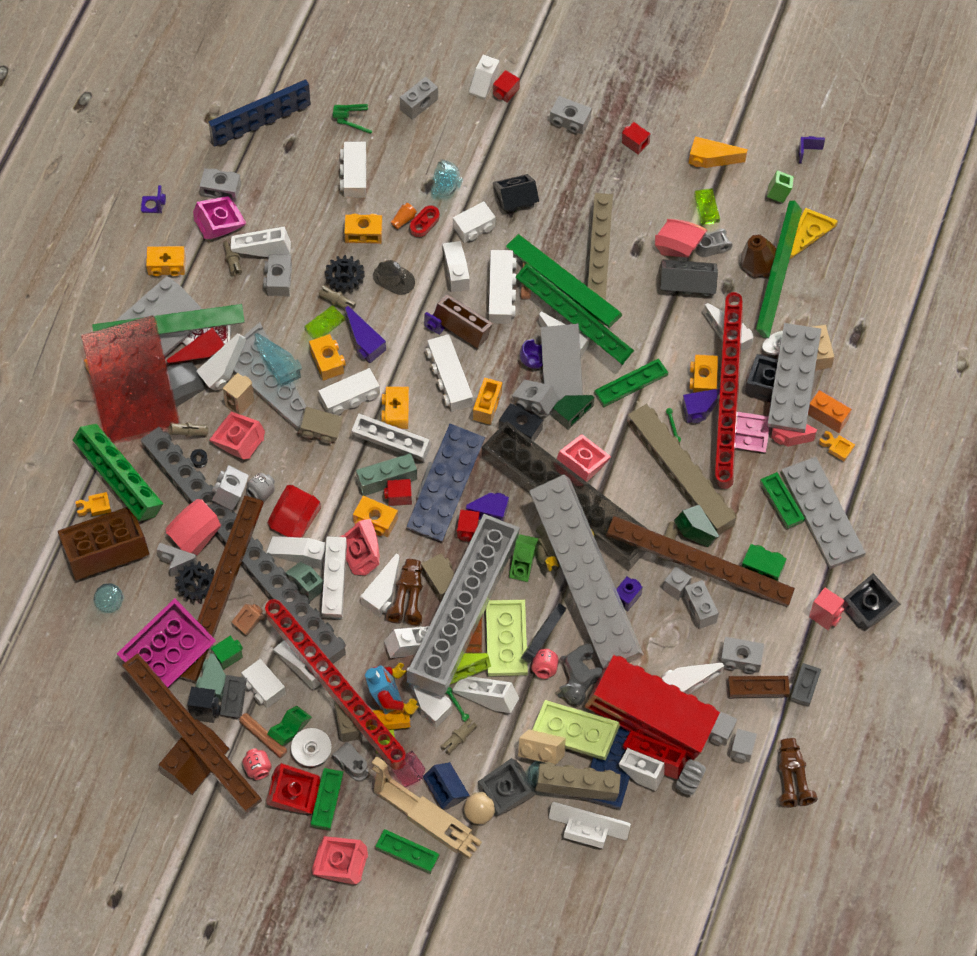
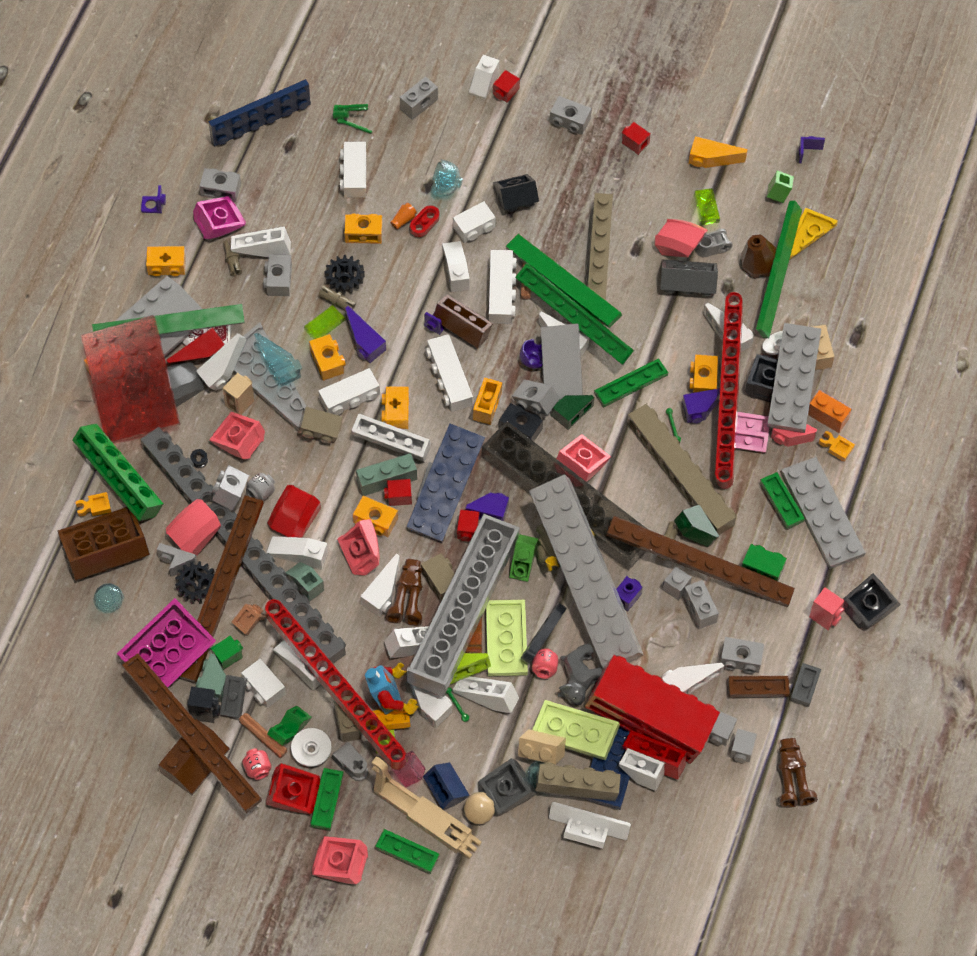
dark tan pin [168,422,209,437] -> none
white brick [322,537,347,619] -> none
clear smoke piece [373,260,415,295] -> none
dark tan pin [440,718,477,755] -> none
light grey gear [676,760,706,796] -> none

